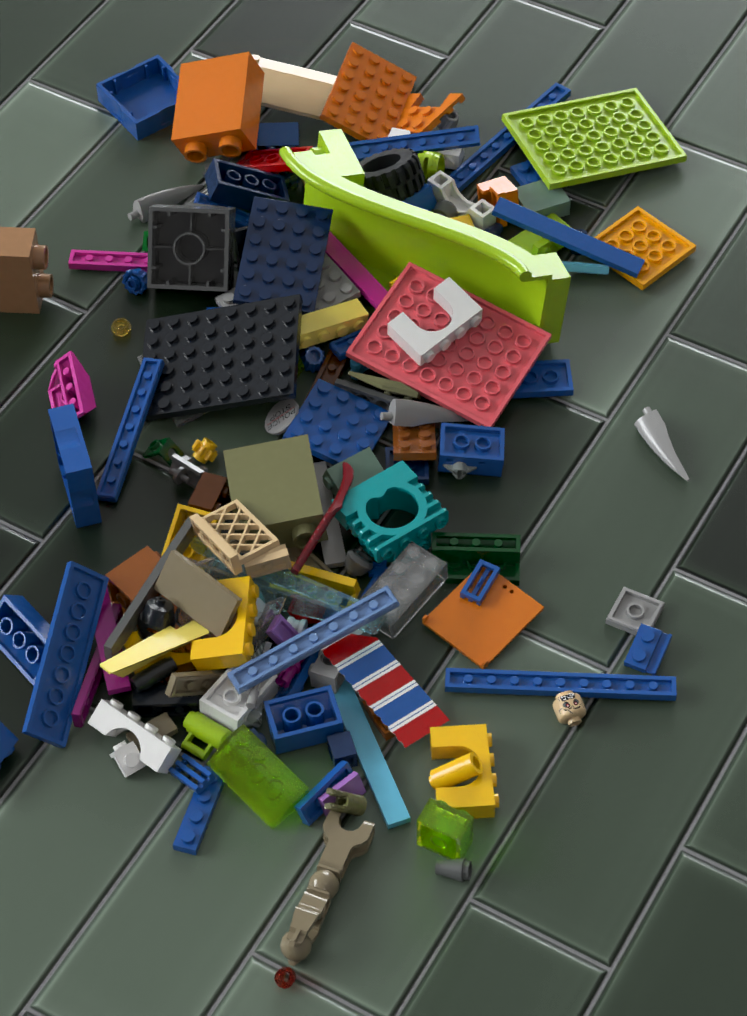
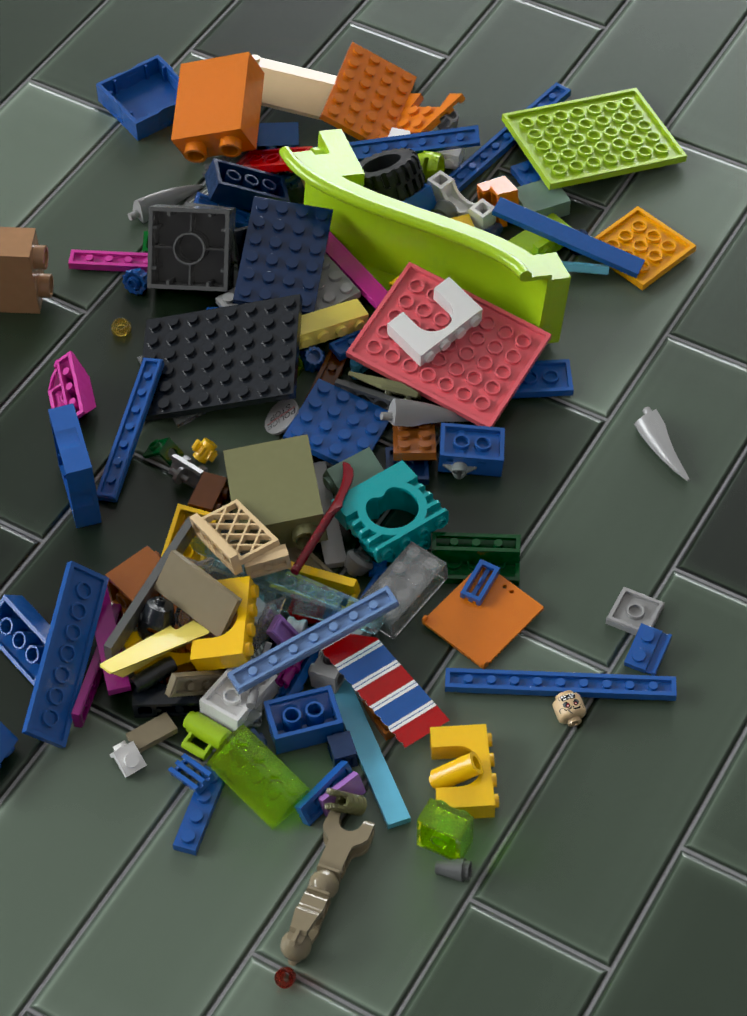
white arch [88,698,182,774] -> none

